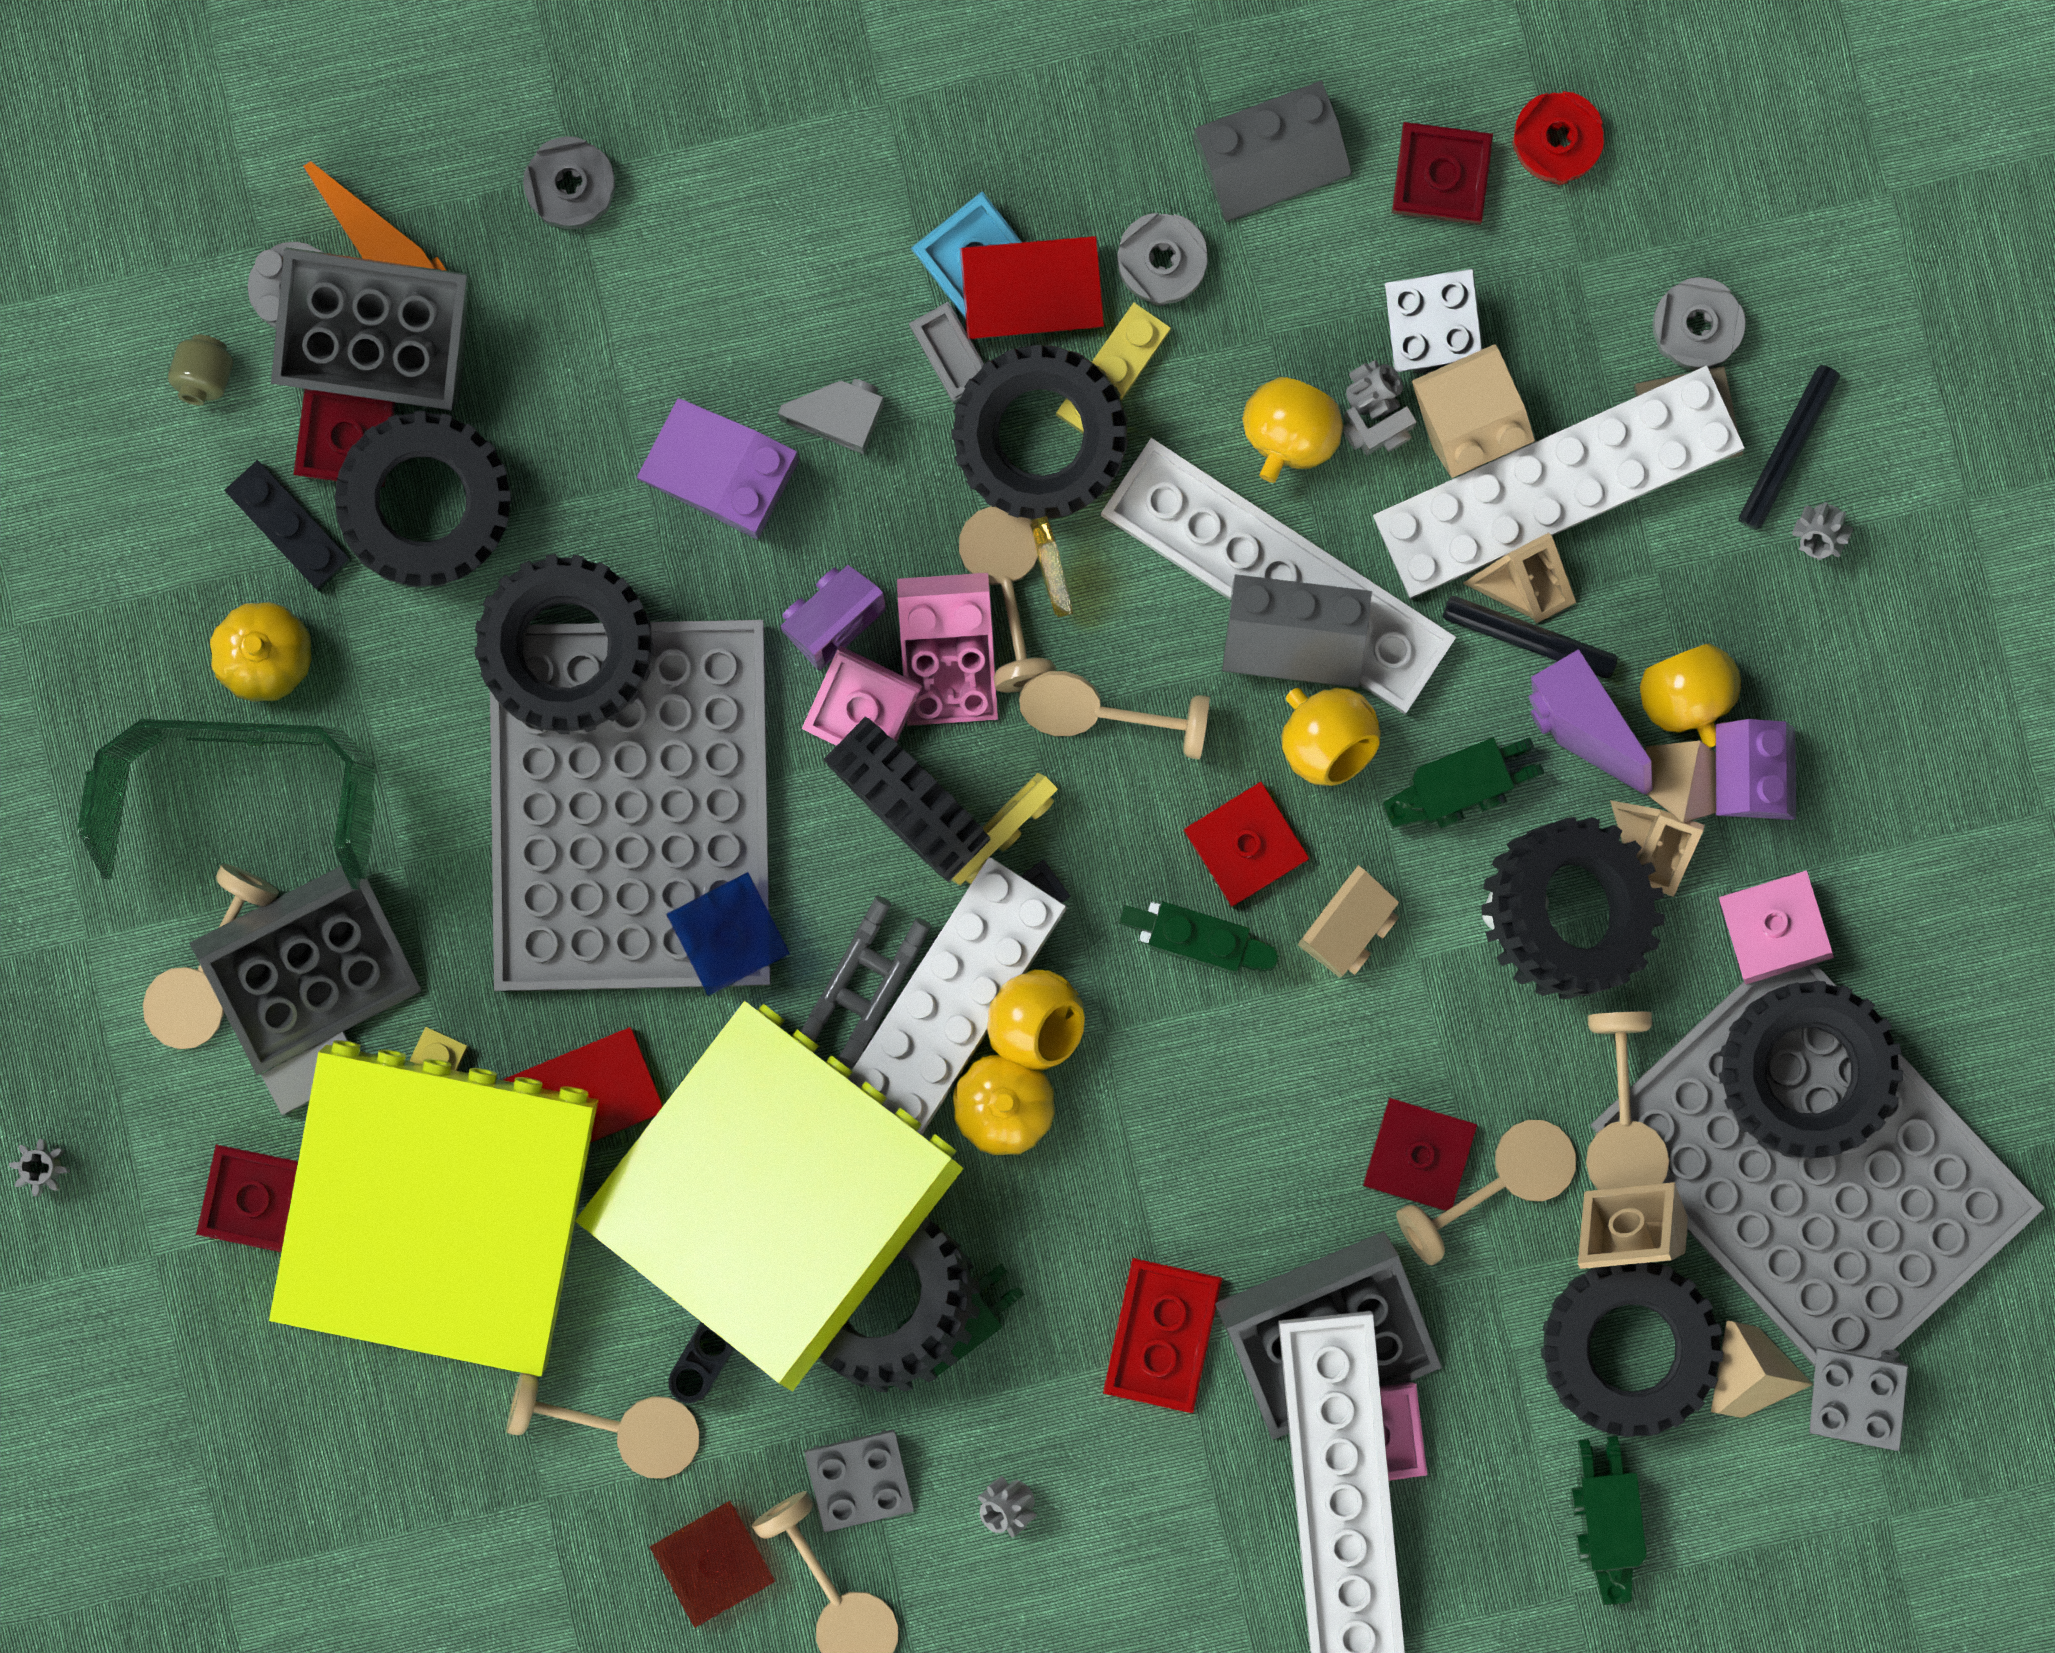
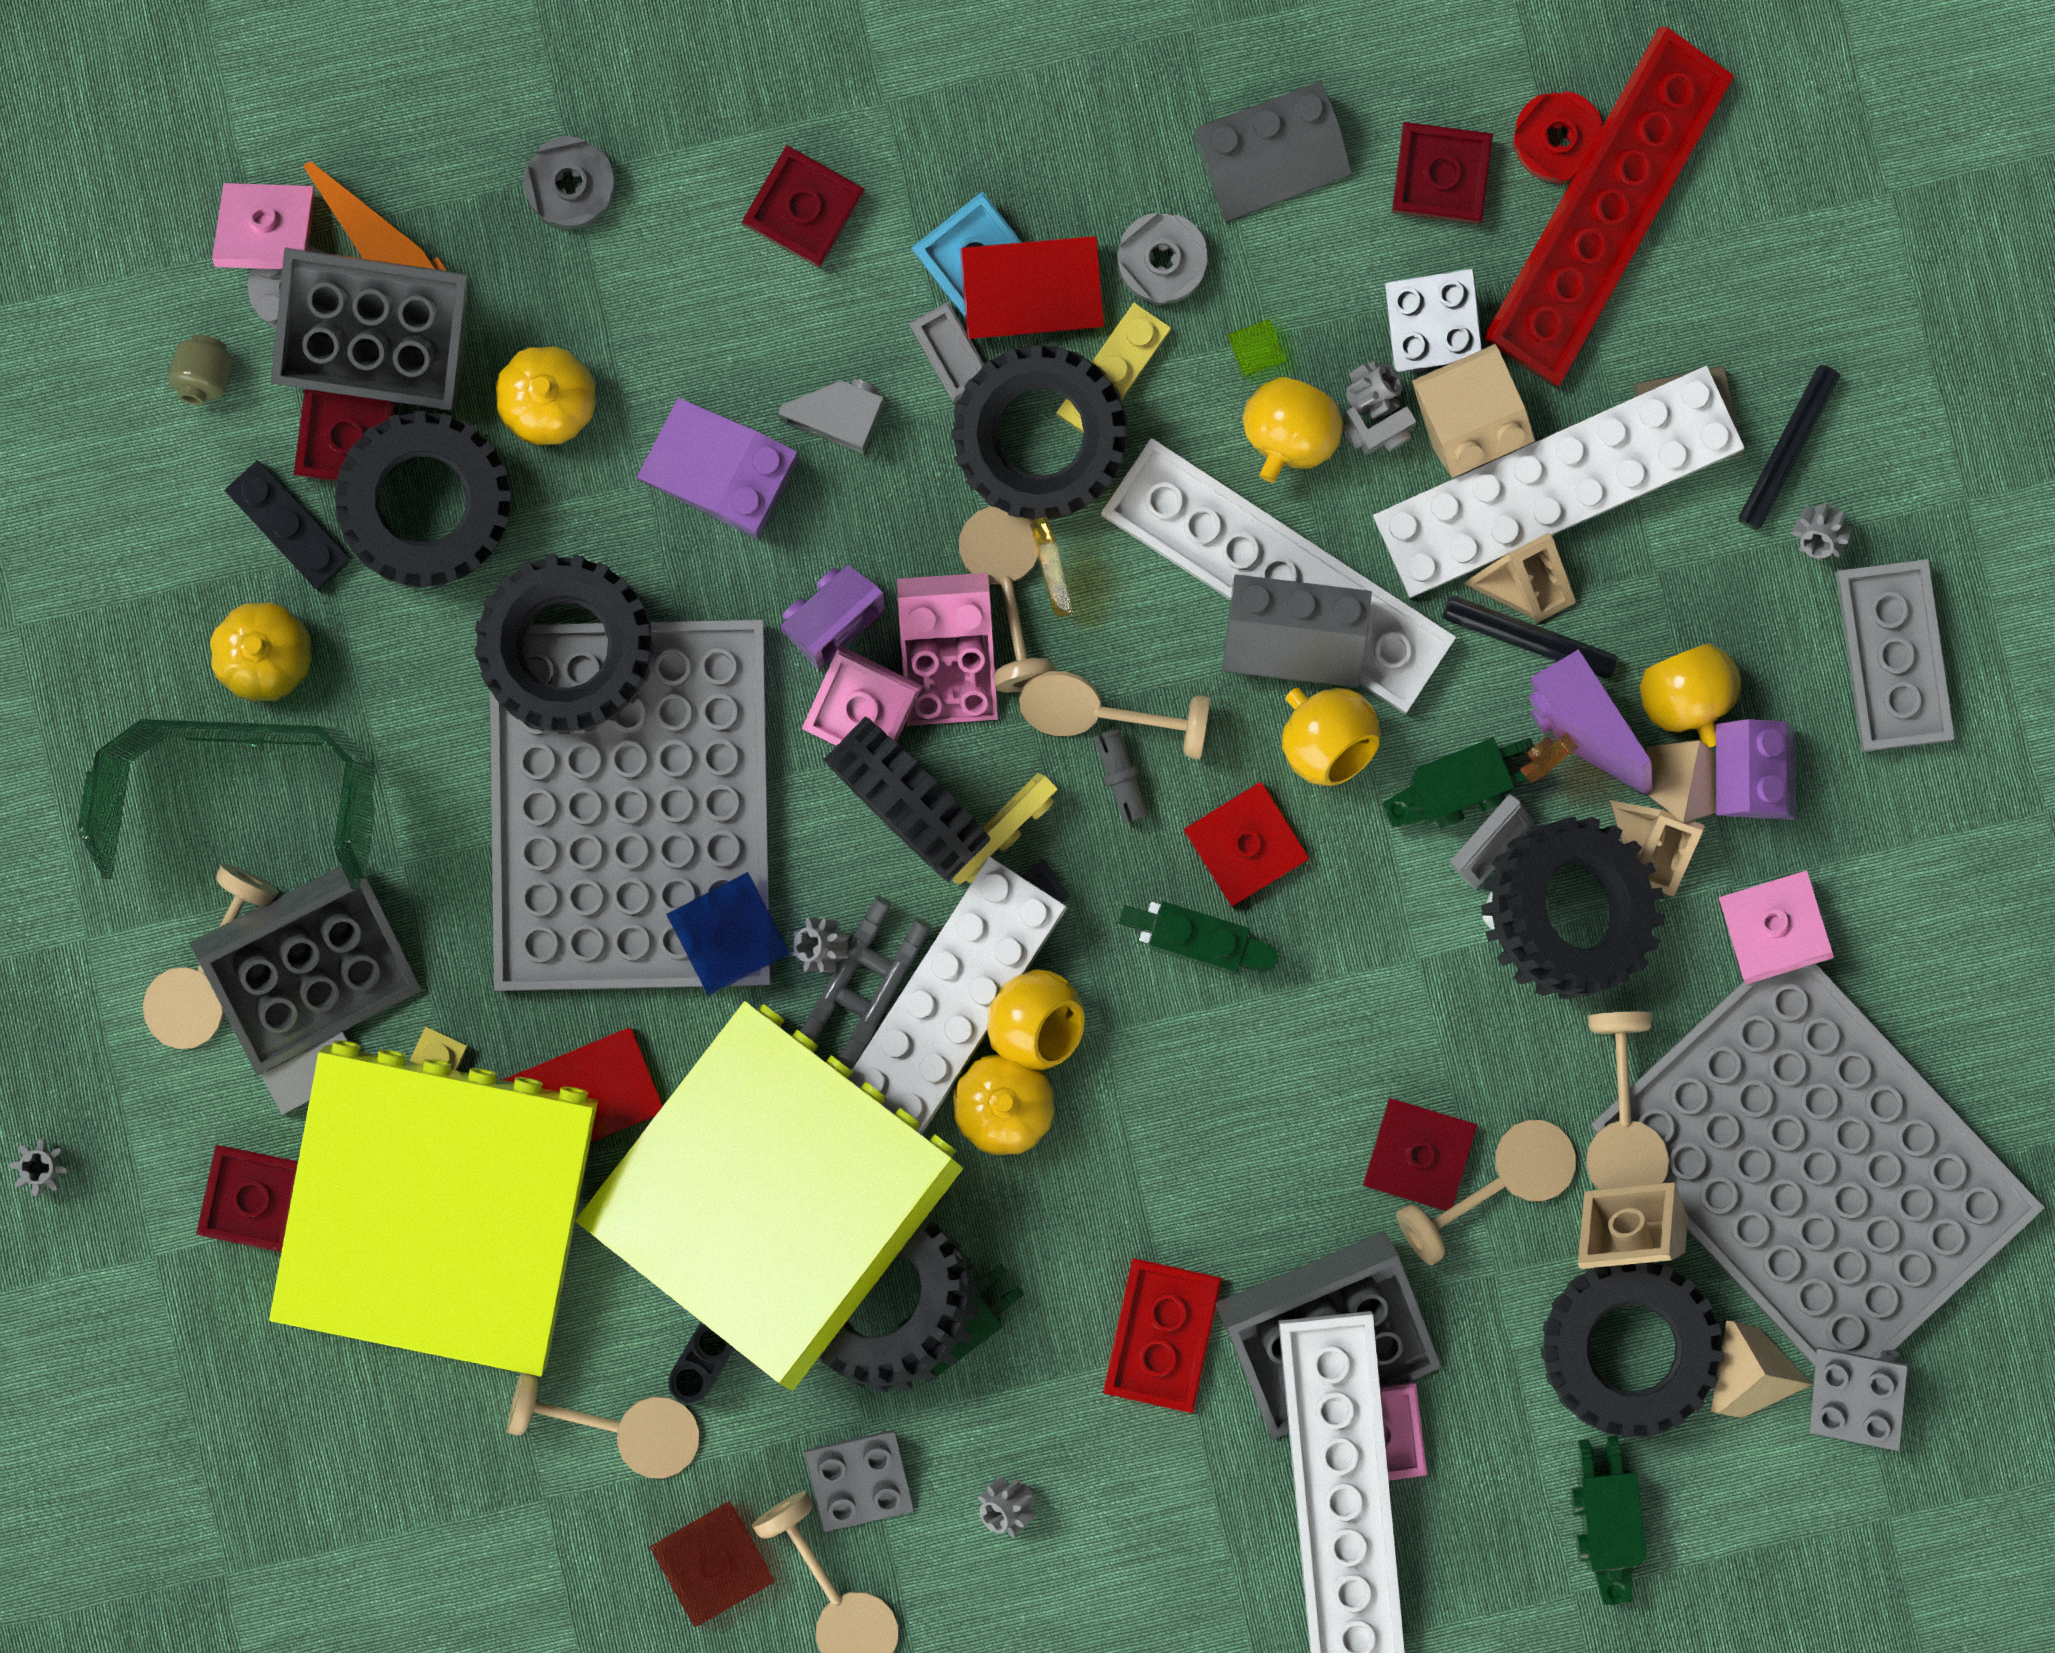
tan slope [1297,865,1399,978] -> none
light grey plate [1652,277,1745,370] -> none
black tyre [1719,981,1903,1159] -> none
none -> bright pink plate [212,183,315,269]
none -> yellow piece [496,346,596,445]
none -> dark red plate [741,145,865,269]
none -> light grey gear [792,918,849,973]
none -> dark grey pin [1092,728,1150,824]
none -> clear neon green tile [1227,319,1286,379]
none -> light grey tile [1449,794,1535,889]
none -> red plate [1483,27,1734,386]
none -> clear orange plate [1520,733,1578,783]
none -> light grey plate [1835,559,1955,752]

